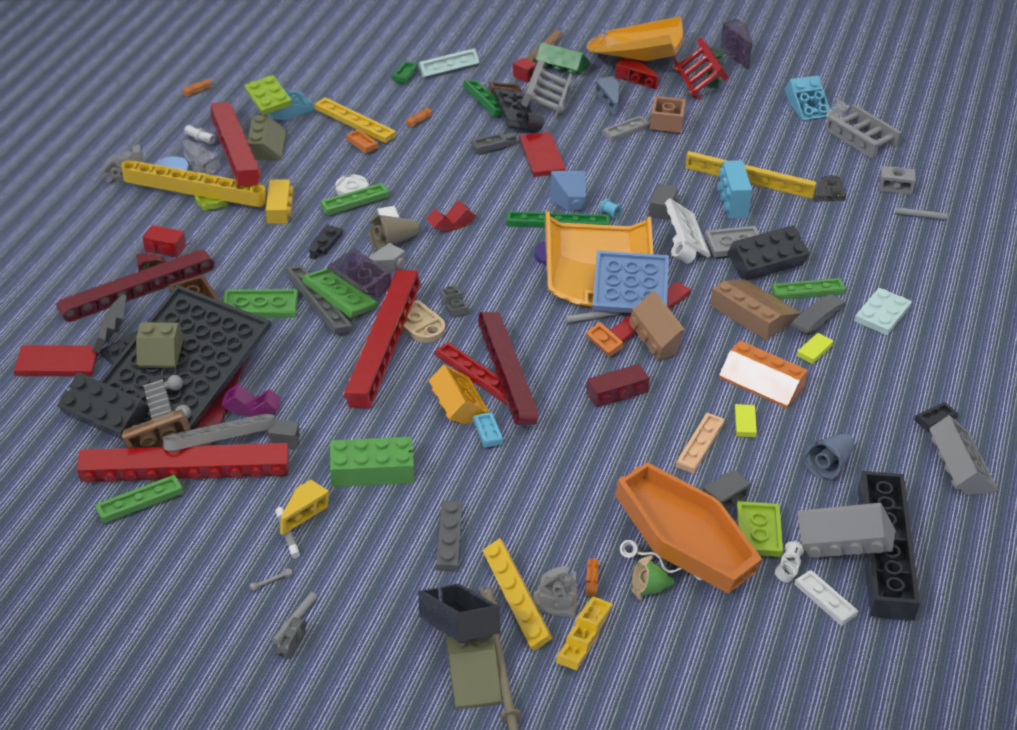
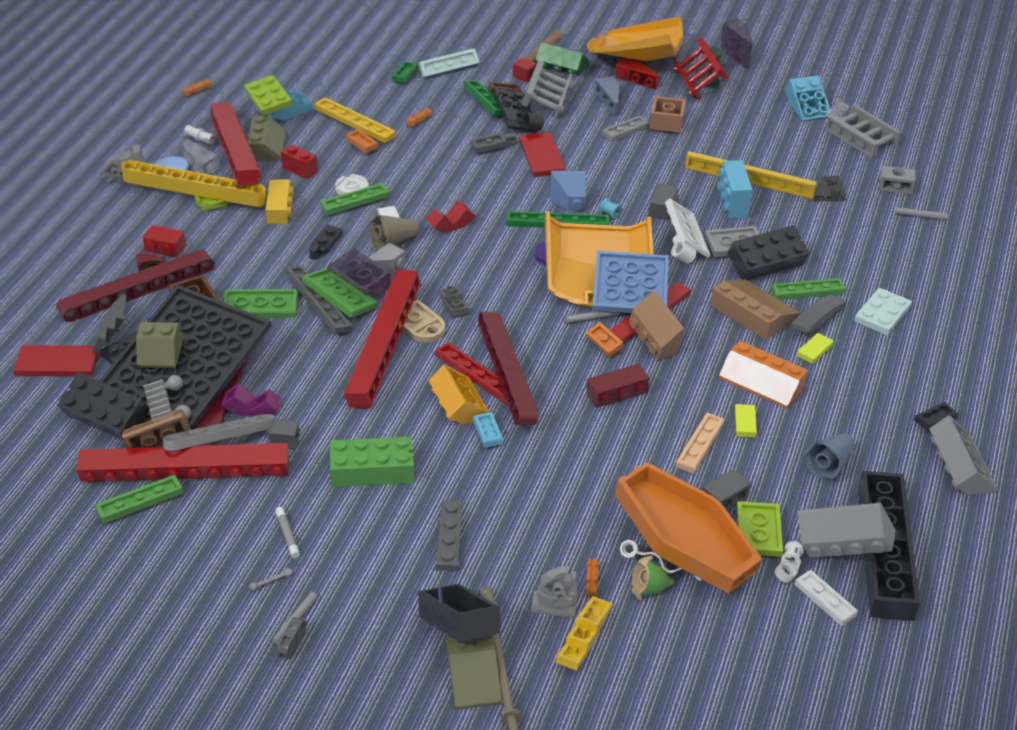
yellow slope [280,480,329,535] -> none
yellow plate [482,538,553,651] -> none
none -> red brick [281,144,318,179]

